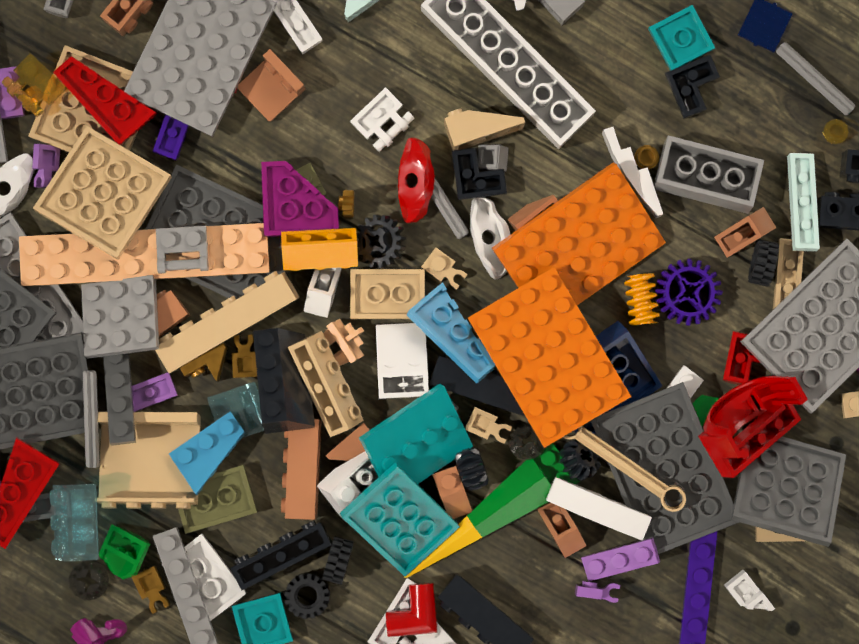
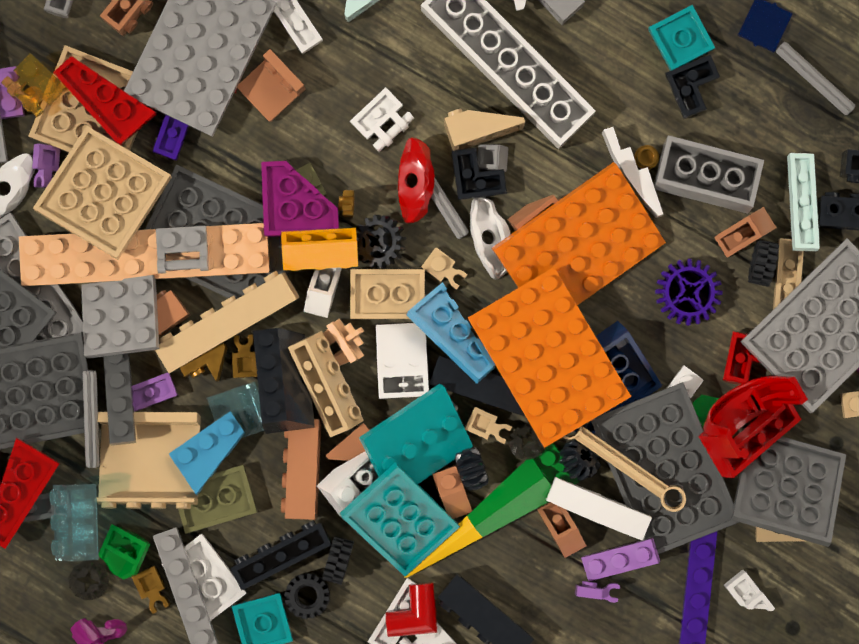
light orange piece [624,273,660,326] -> none
clear yellow plate [823,119,848,144] -> none

